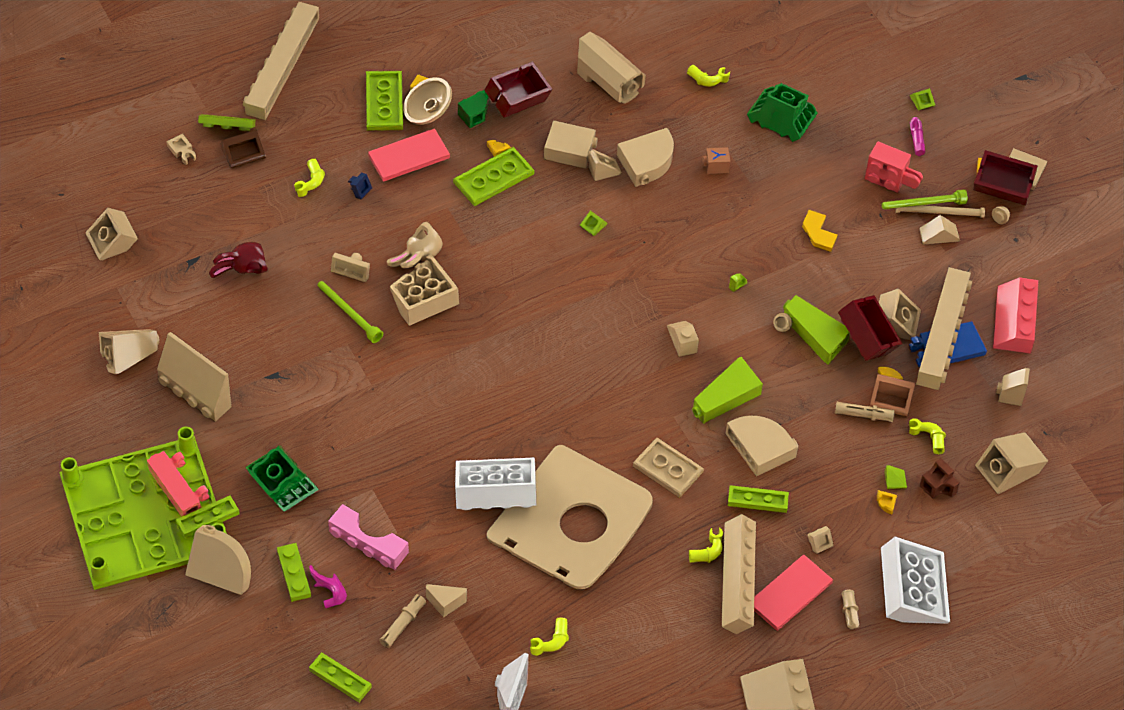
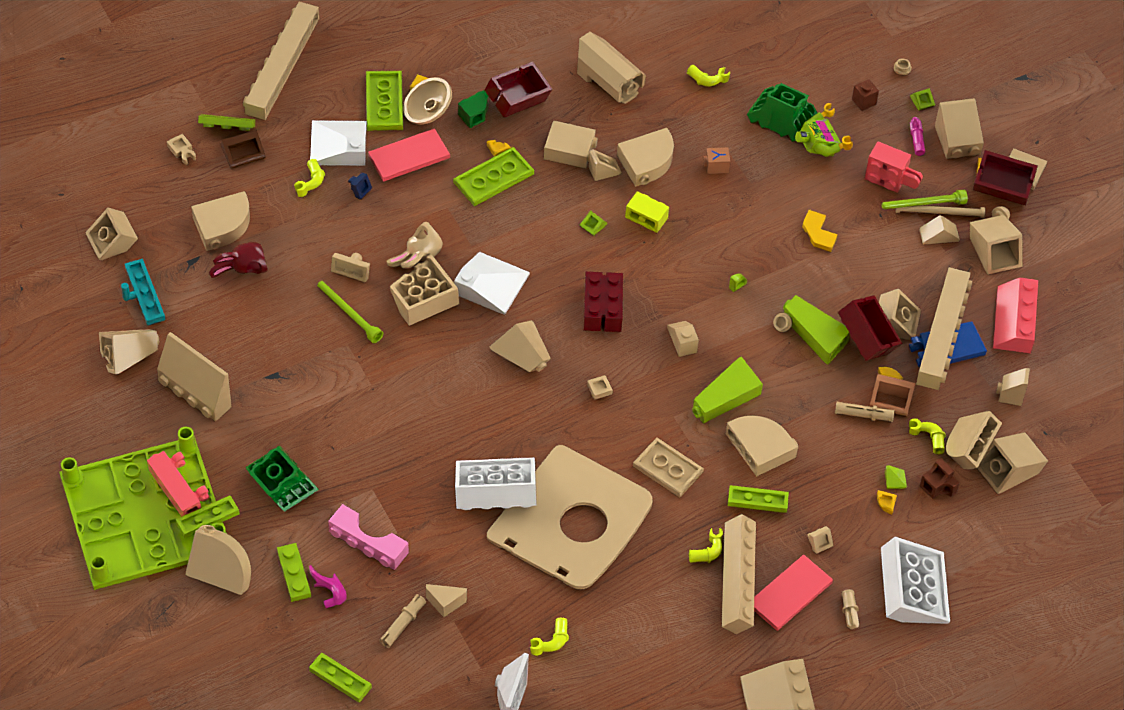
none -> teal plate [121,258,166,326]
none -> tan brick [191,191,250,251]
none -> white slope [310,121,367,166]
none -> white slope [454,252,530,315]
none -> tan slope [490,320,551,372]
none -> dark red piece [583,271,623,332]
none -> tan plate [587,375,613,400]
none -> neon yellow brick [625,191,669,233]
none -> lime torso [795,103,853,157]
none -> copper brick [852,79,879,111]
none -> tan plate [894,59,912,75]
none -> tan slope [935,98,984,159]
none -> tan brick [946,411,1002,469]
none -> tan slope [970,215,1022,274]

